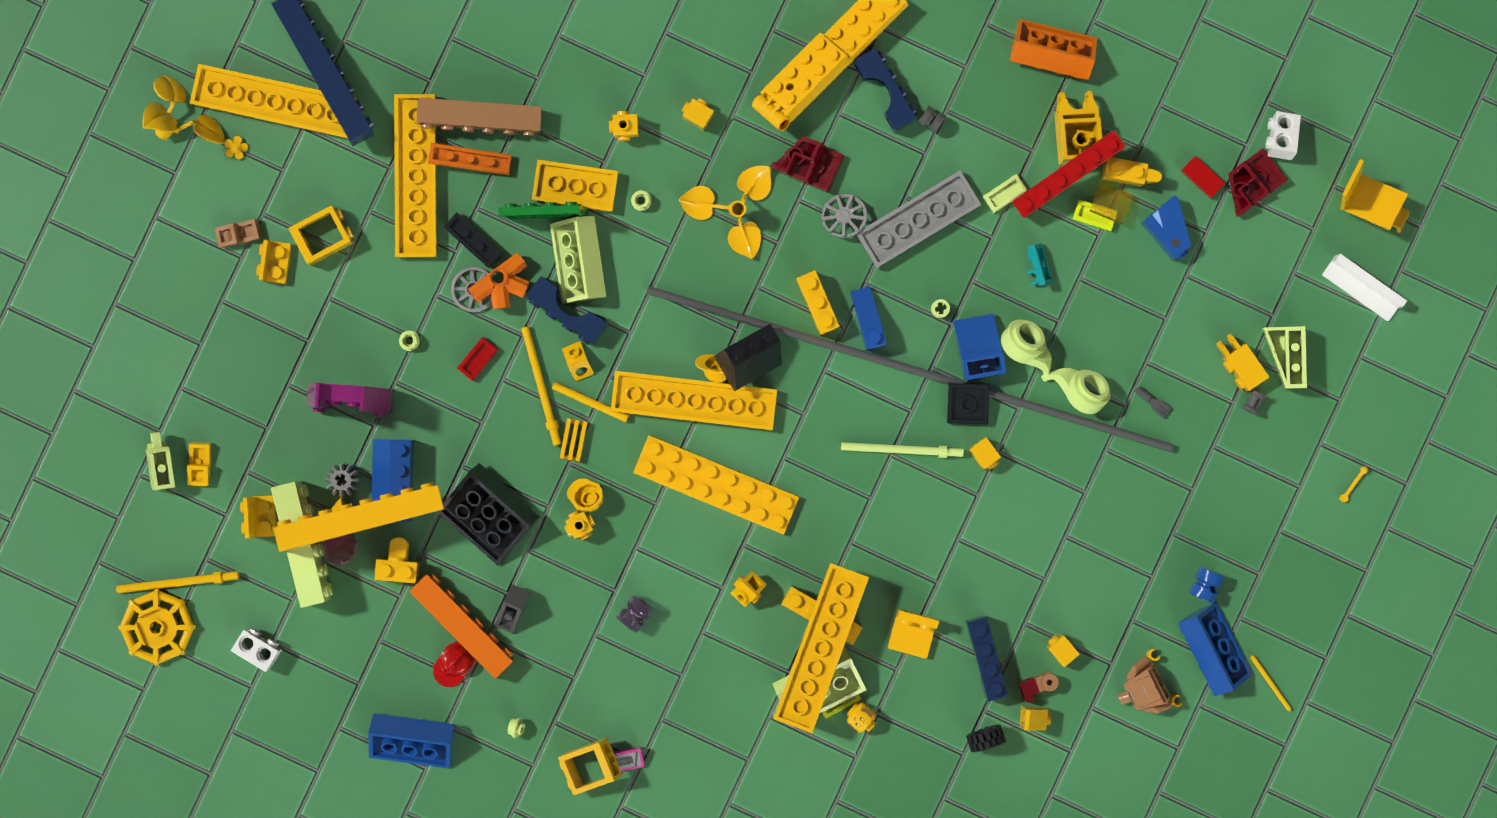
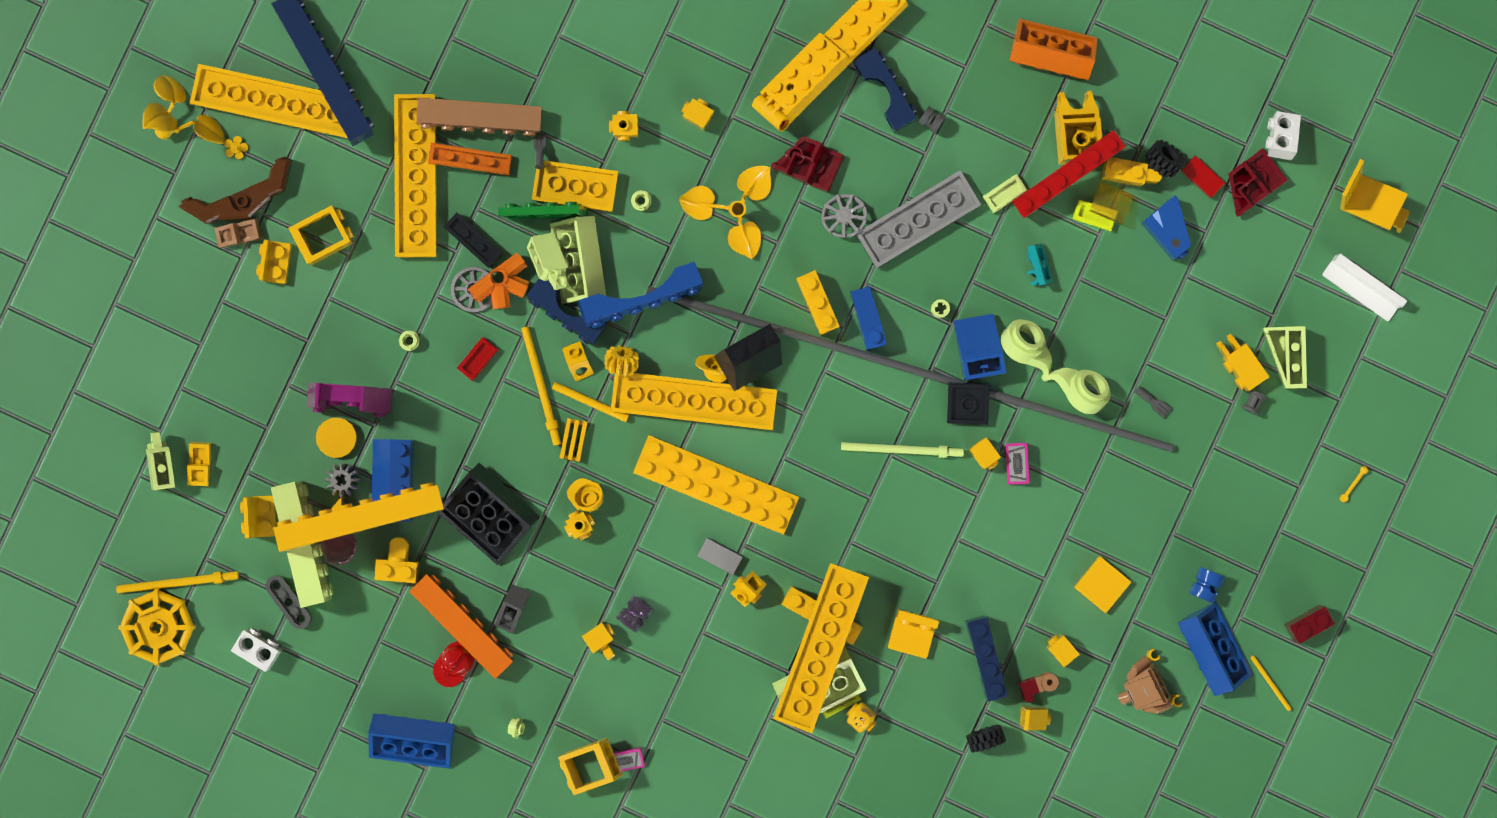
none -> reddish brown helmet [178,157,292,225]
none -> dark grey plate [266,575,312,629]
none -> yellow tile [316,417,358,458]
none -> yellowish green hinge [527,232,568,290]
none -> dark grey piece [534,135,546,169]
none -> blue arch [578,261,703,328]
none -> yellow brick [582,622,615,660]
none -> yellow gear [604,345,639,377]
none -> light grey tile [697,538,743,575]
none -> slope [1005,443,1029,484]
none -> yellow tile [1074,556,1131,613]
none -> black tyre [1145,140,1185,178]
none -> dark red brick [1284,605,1335,644]

